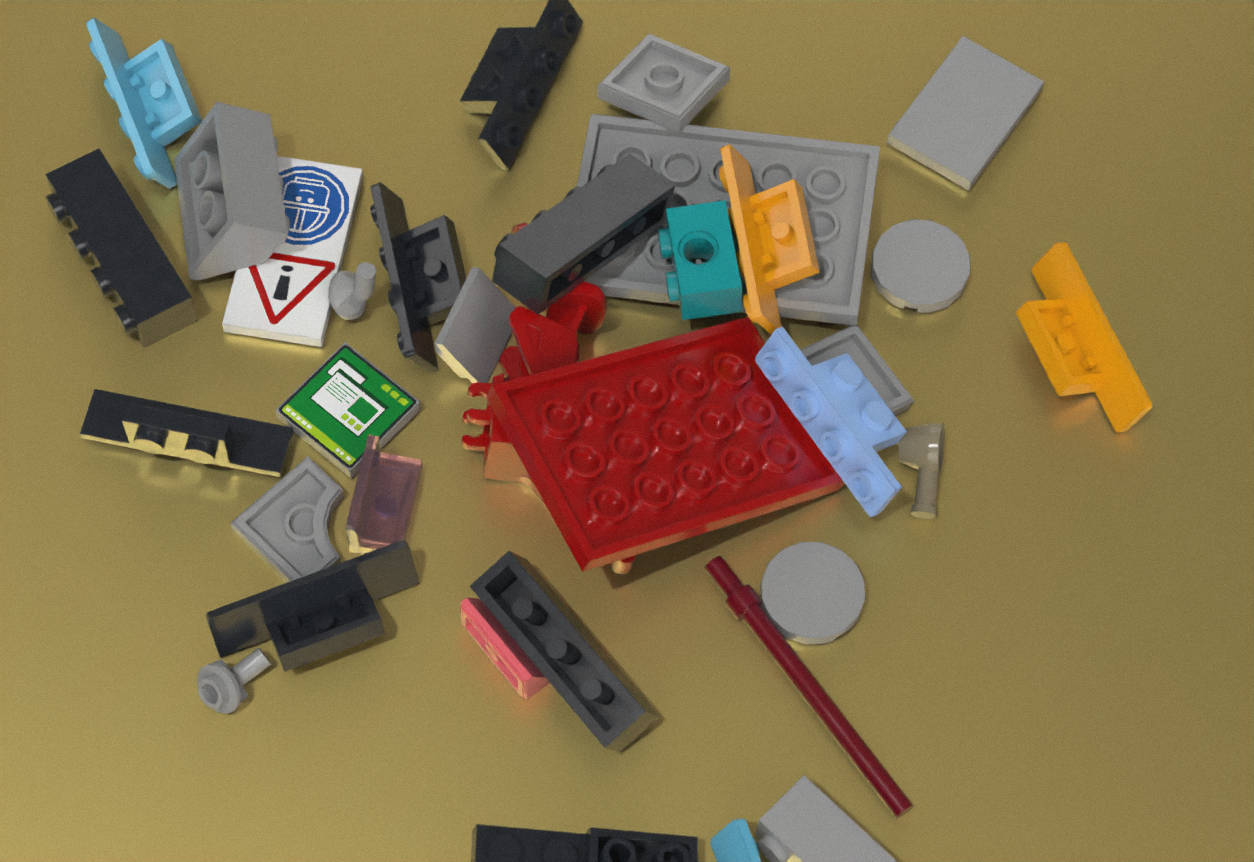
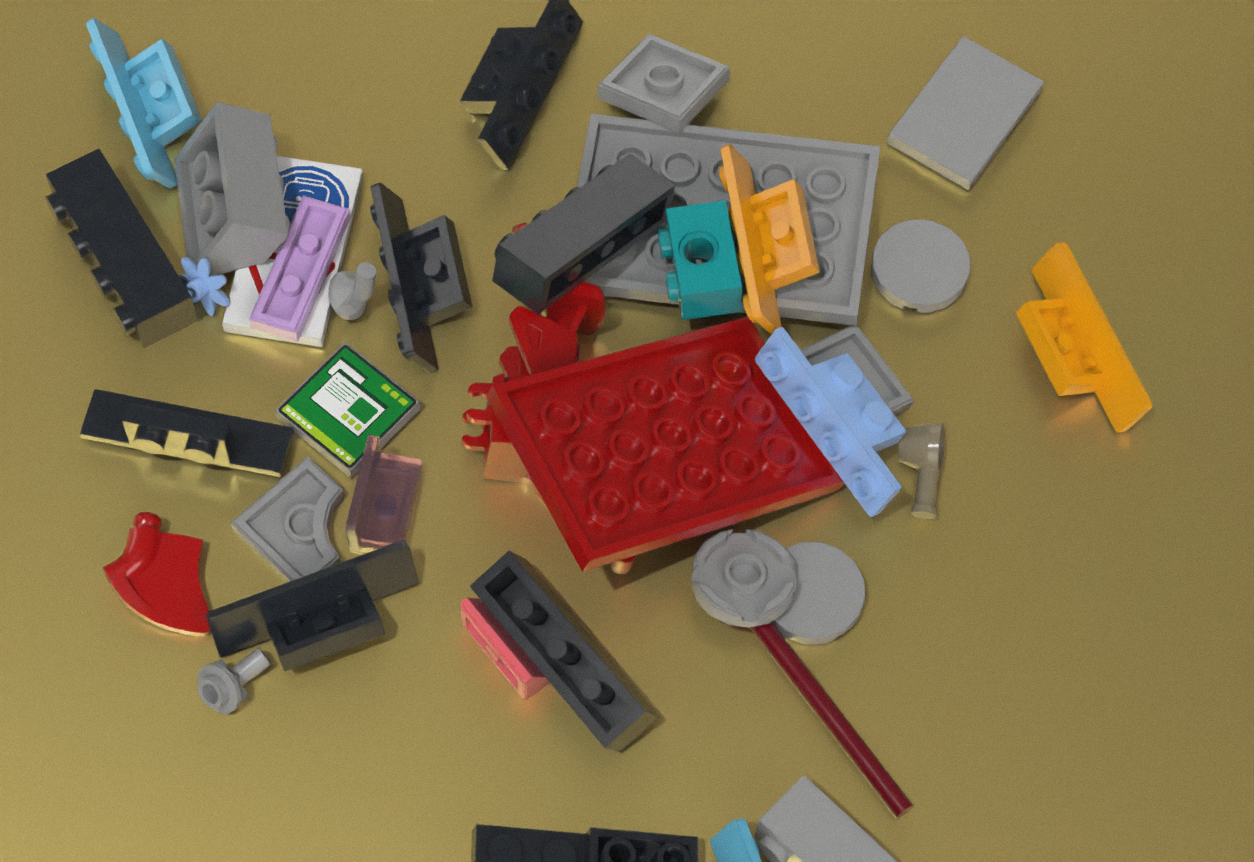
light grey piece [434,268,515,383] -> none
none -> red arm [102,512,211,637]
none -> light blue plant [178,257,230,316]
none -> lavender tile [249,196,351,342]
none -> light grey tile [691,529,797,628]

